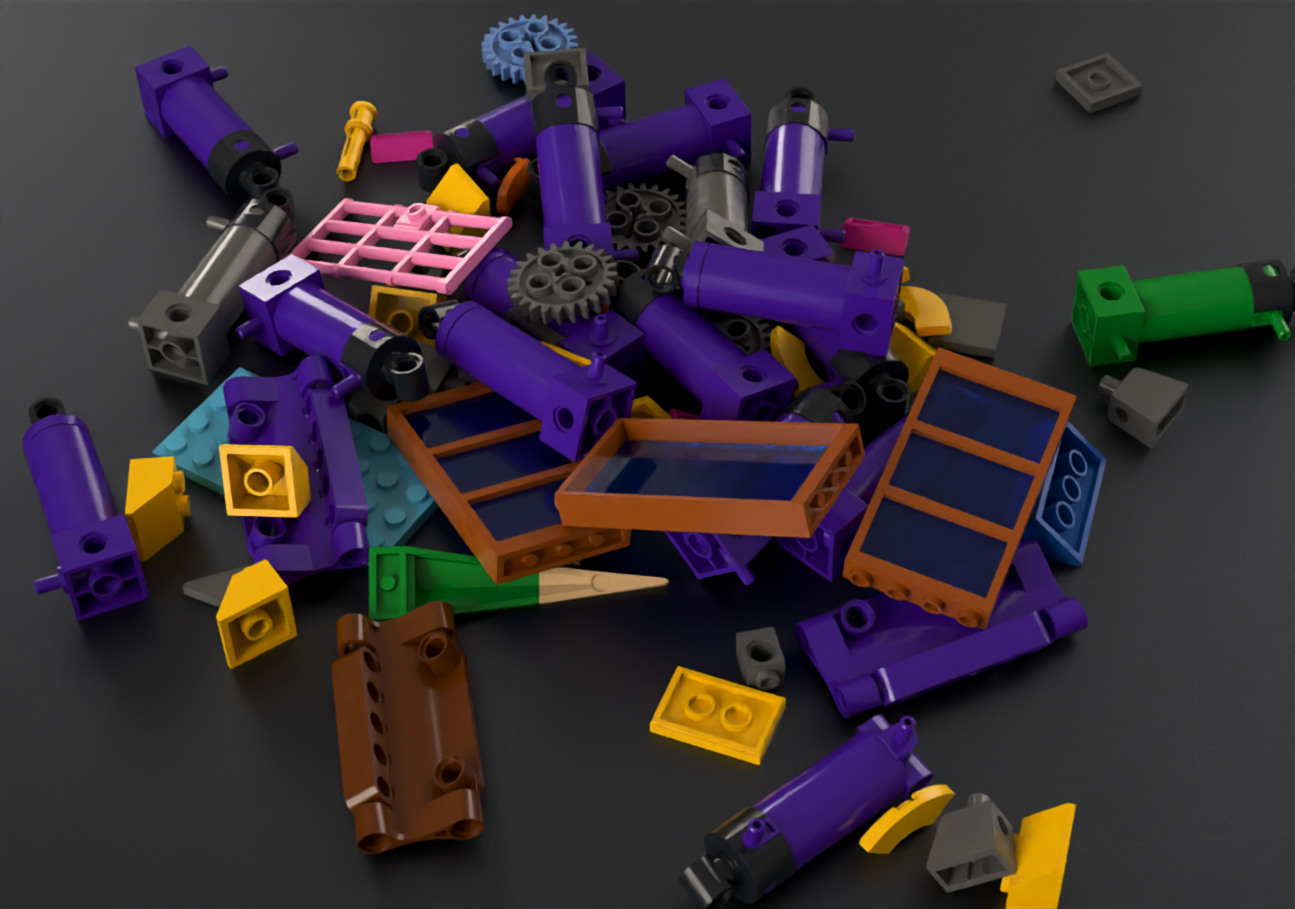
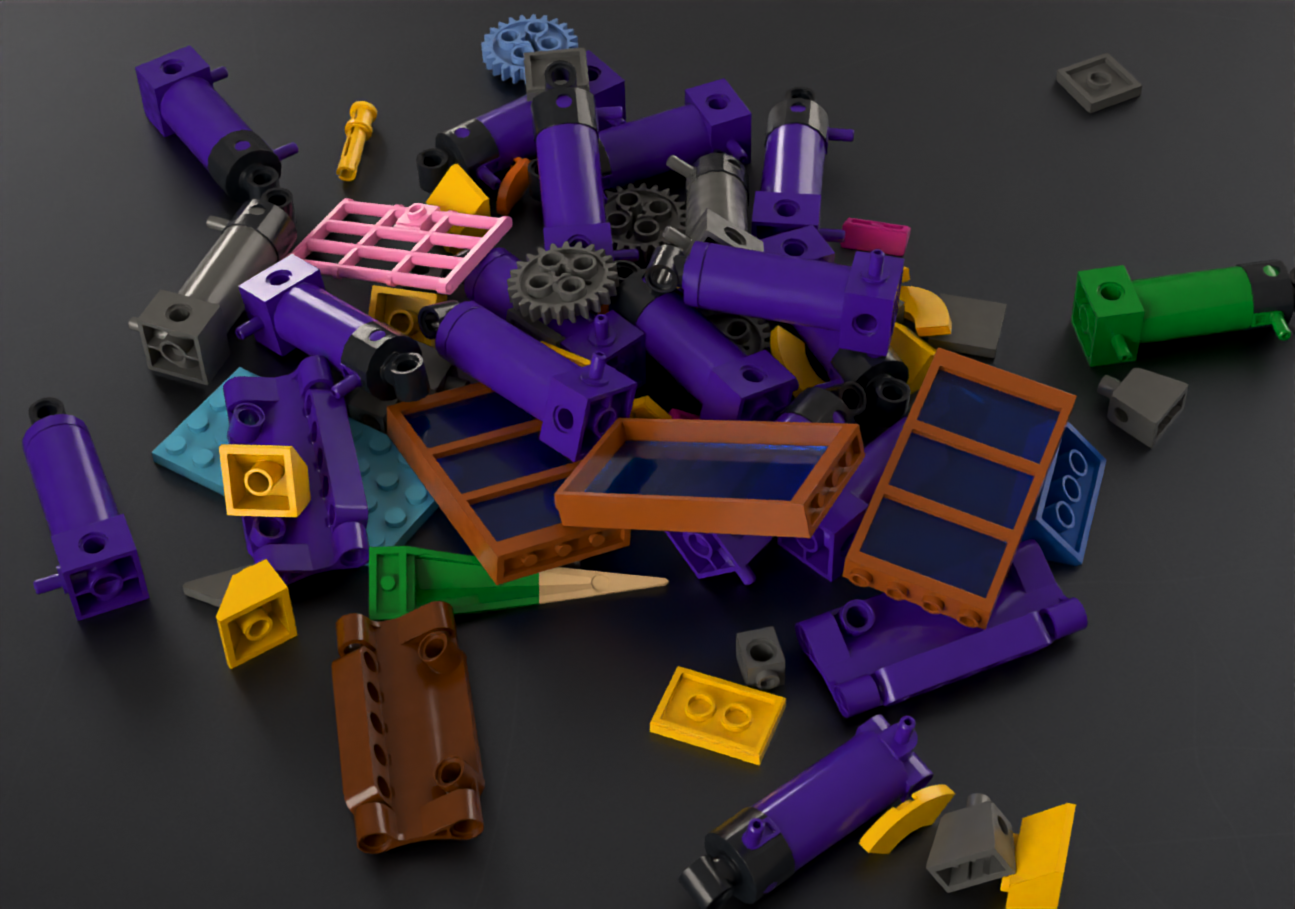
yellow slope [125,456,191,562] -> none
dark pink slope [370,130,434,163] -> none

